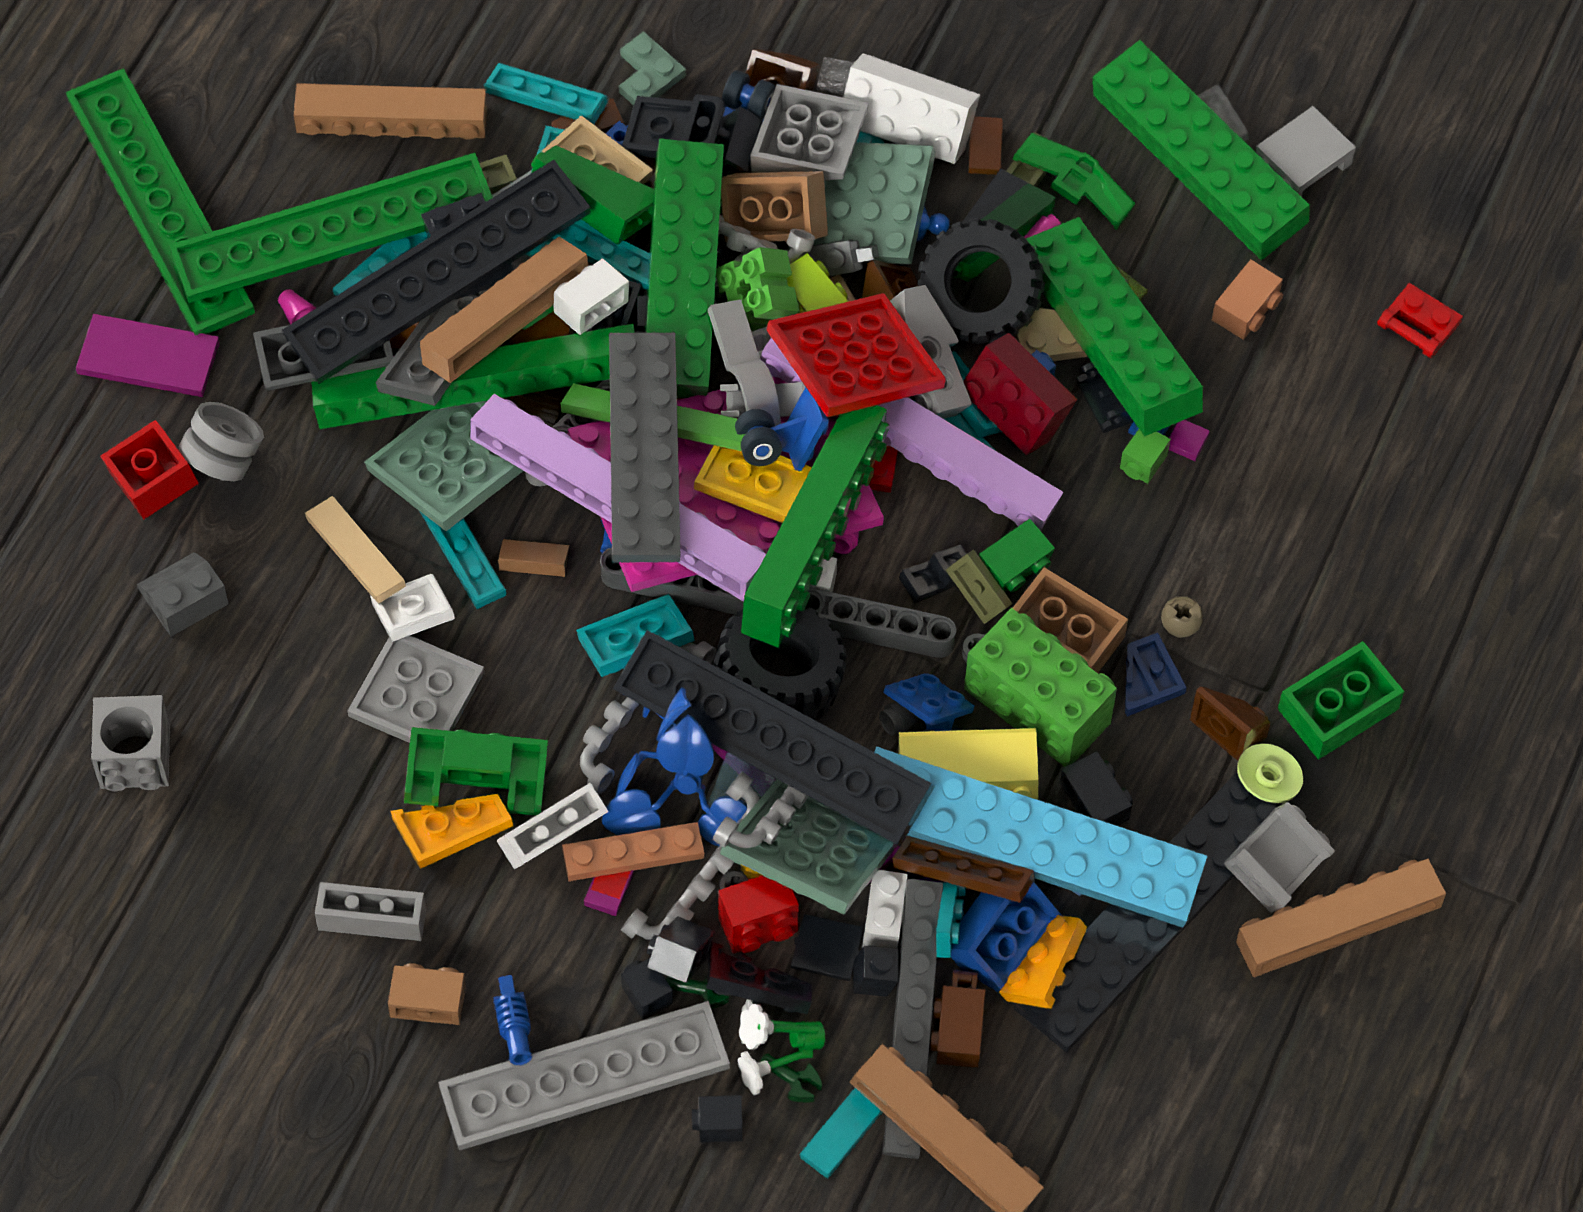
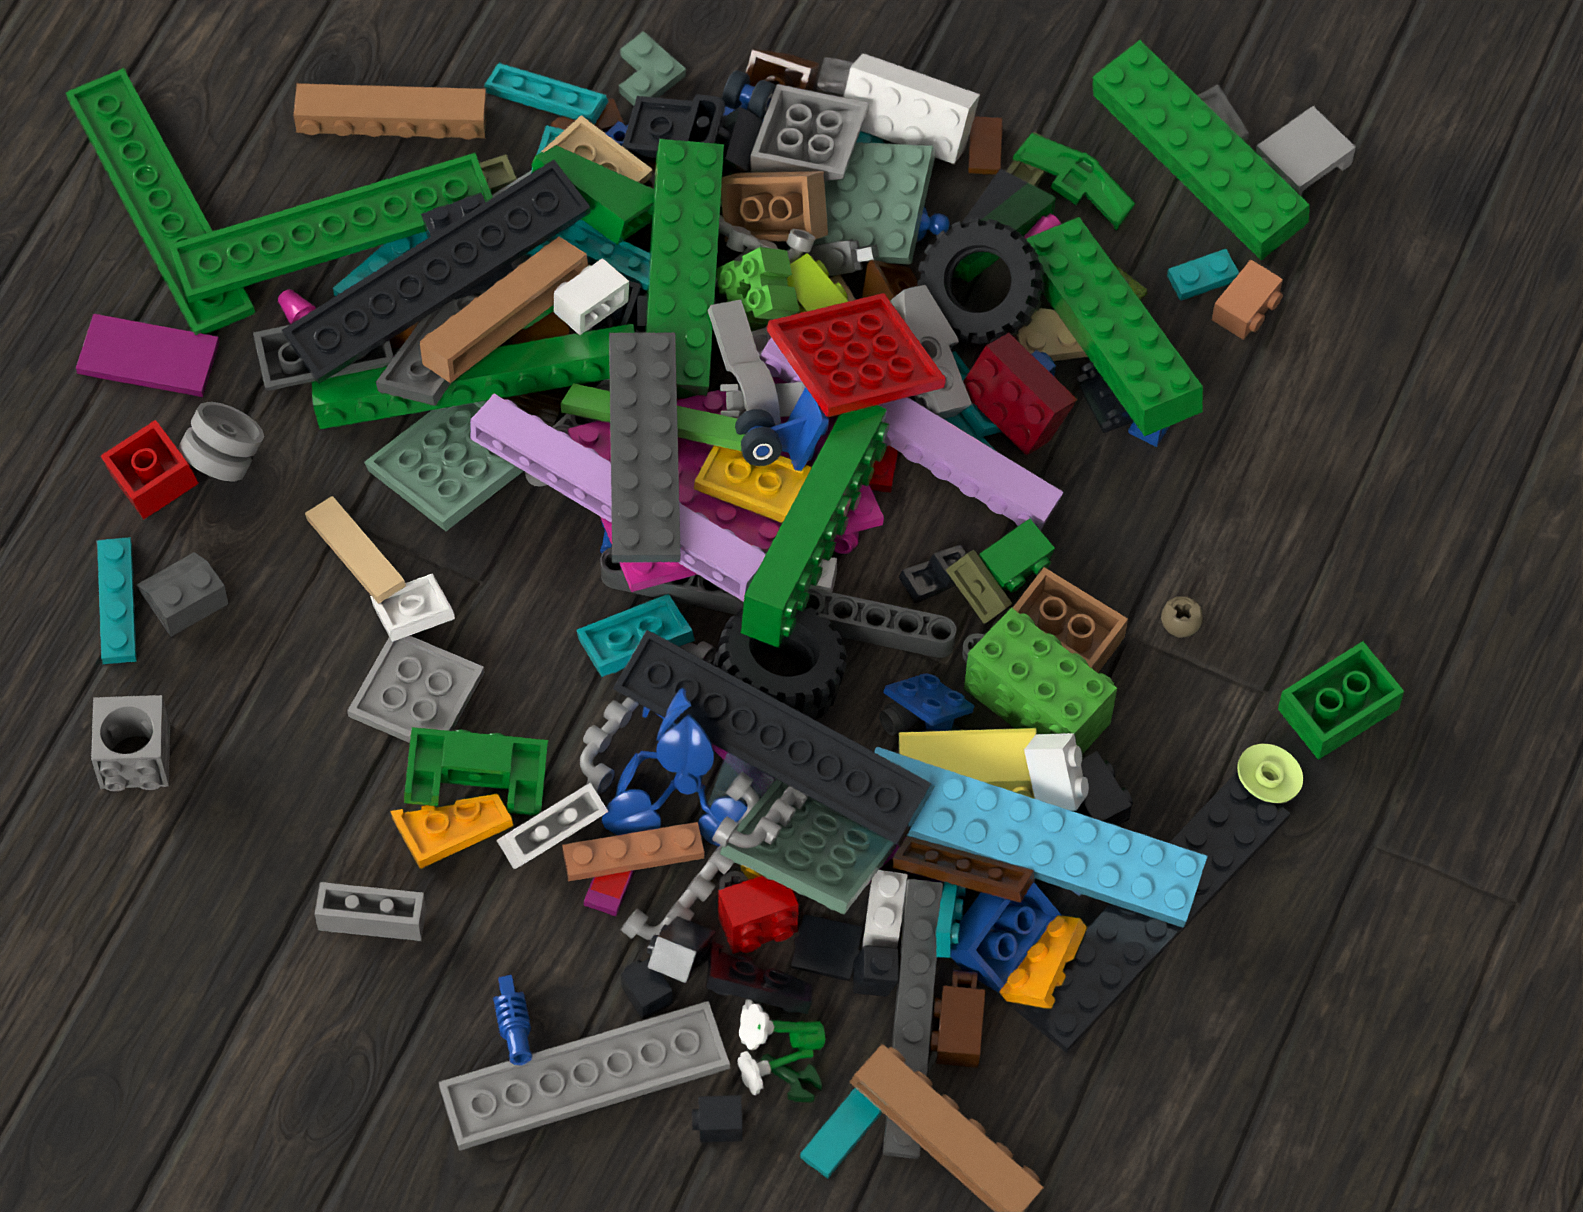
medium nougat brick [388,963,466,1025] -> none
teal tile [420,512,506,609] -> none
medium nougat slope [498,539,569,577] -> none
dark green bar [665,976,729,1009] -> none
bright green brick [1120,429,1171,484] -> none
dark blue wing [1125,633,1187,716] -> none
magenta tile [1169,420,1210,461] -> none
reddish brown slope [1190,686,1271,761] -> none
light grey panel [1223,802,1335,913] -> none
medium nougat brick [1236,859,1446,978] -> none
red plate [1377,283,1463,359] -> none
none -> teal plate [97,537,137,664]
none -> white brick [1024,733,1089,811]
none -> teal plate [1167,249,1239,301]

